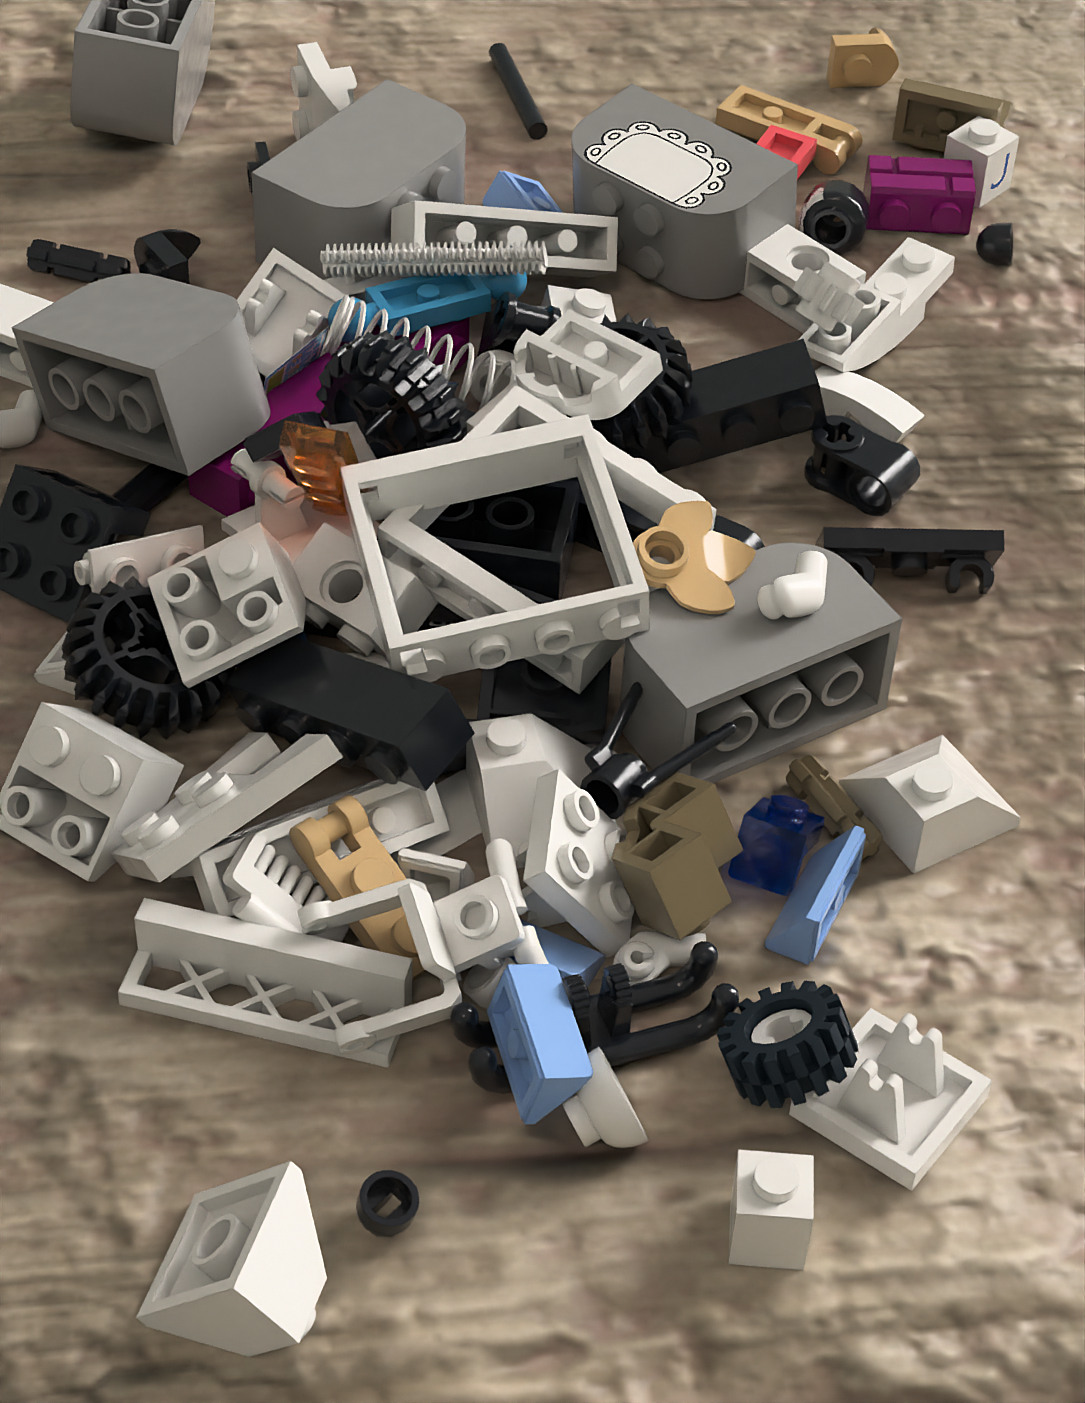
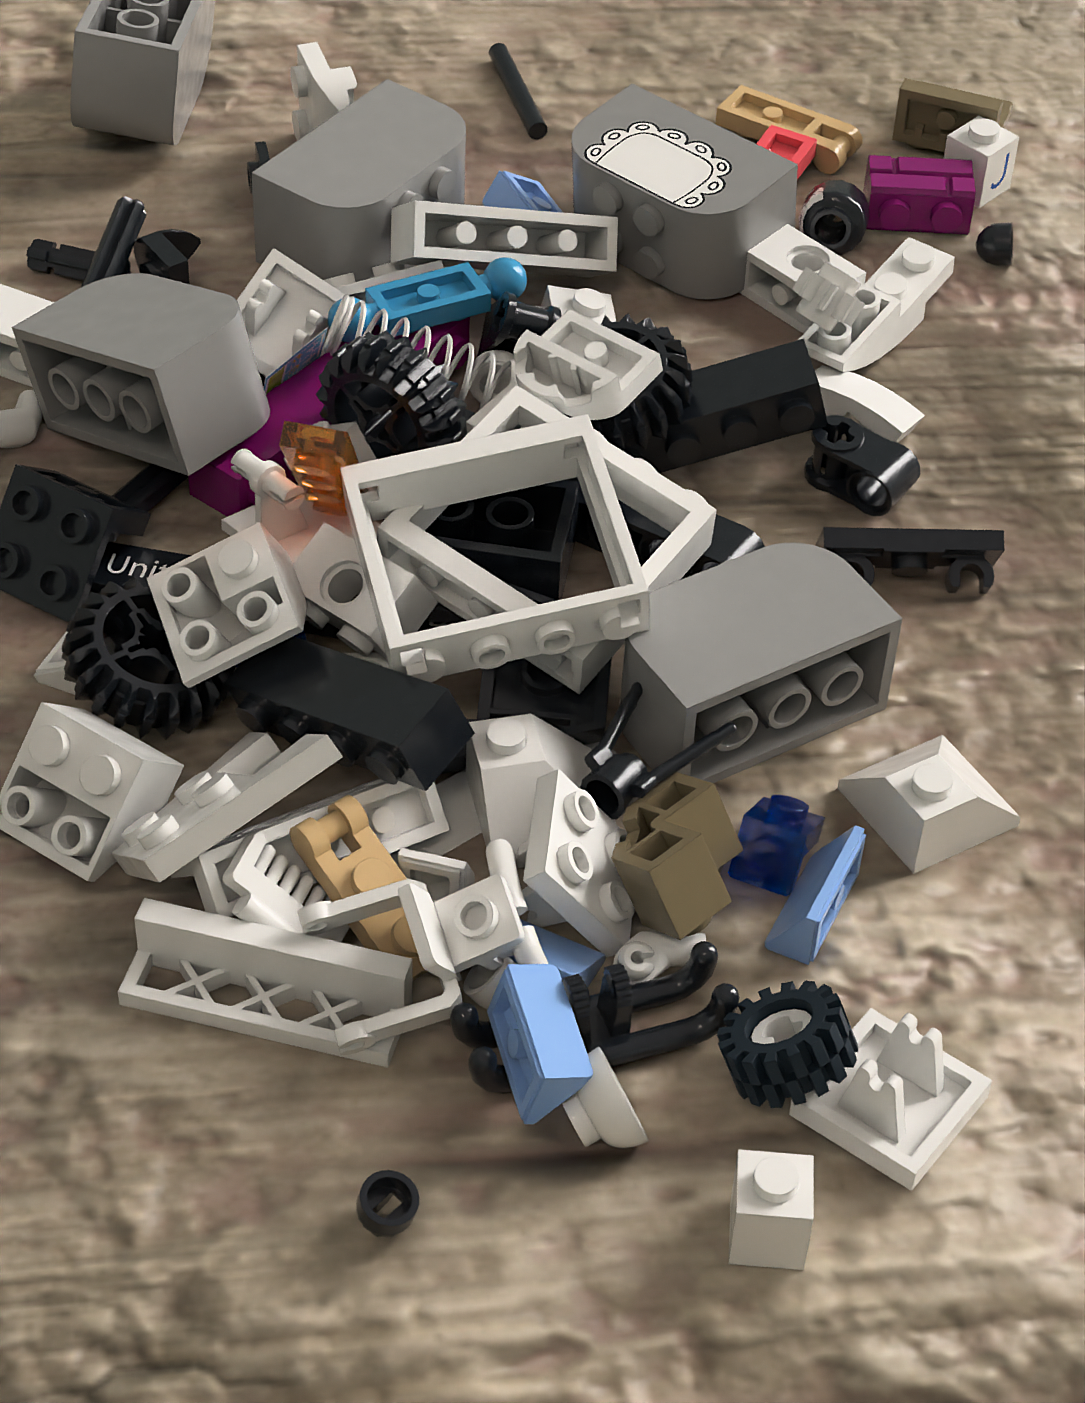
white hinge [74,525,205,594] -> none
white slope [136,1161,327,1357] -> none
black tile [243,411,328,463] -> none
white axle [320,241,548,277] -> none
tan plate [633,501,756,614] -> none
white arm [757,551,828,620] -> none
dark tan axle [786,755,883,859] -> none
tan plate [826,28,900,88] -> none
none -> black axle [81,196,146,287]

